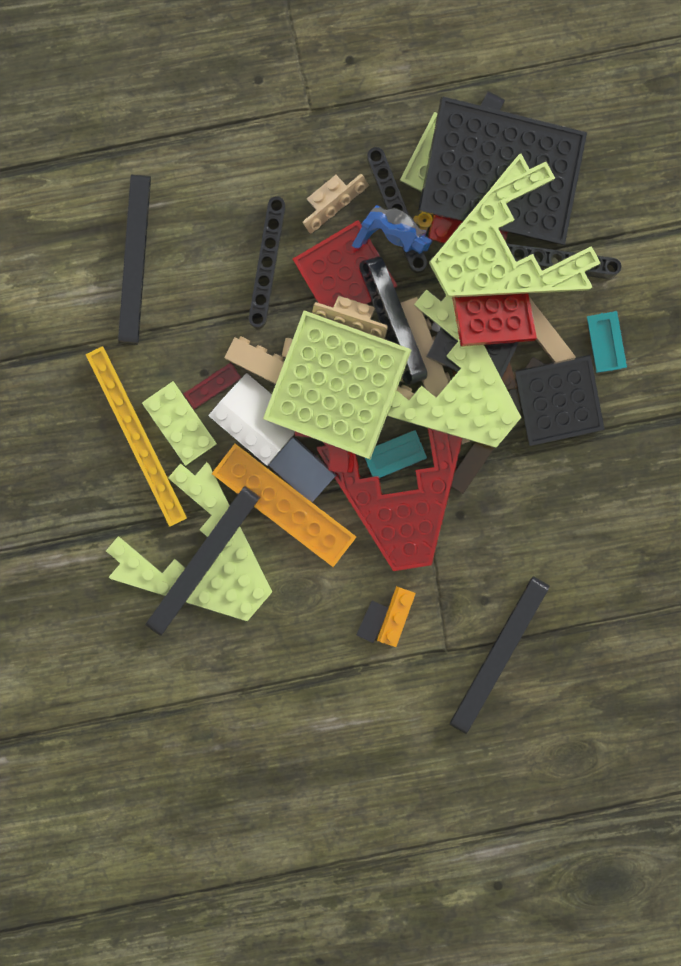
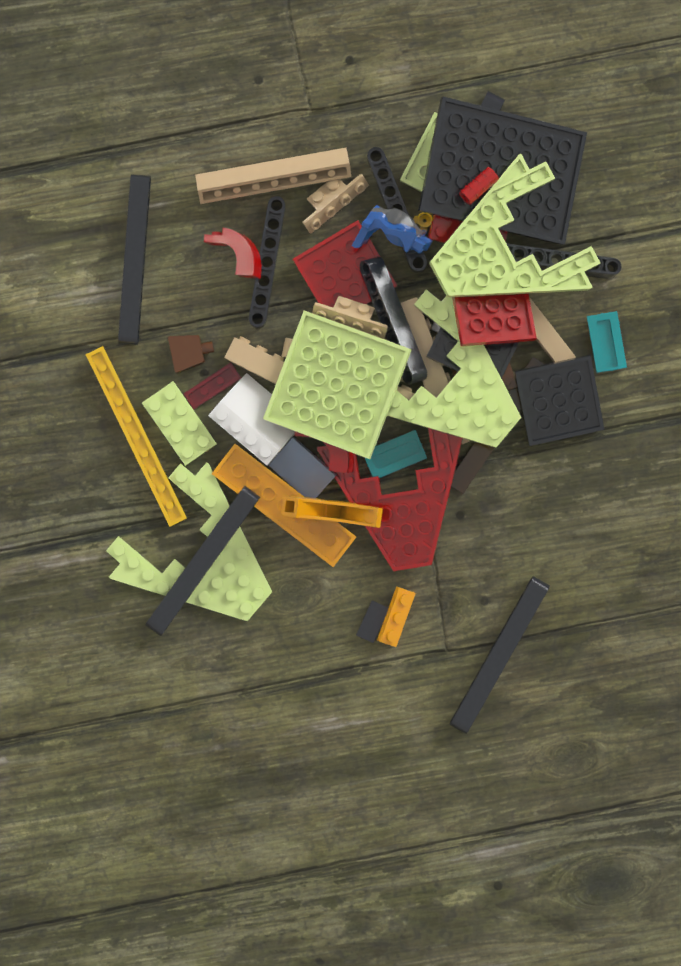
none -> reddish brown torso [168,335,214,374]
none -> tan brick [195,148,352,204]
none -> arch [204,228,262,279]
none -> light orange arch [281,496,383,528]
none -> red axle [459,167,499,205]

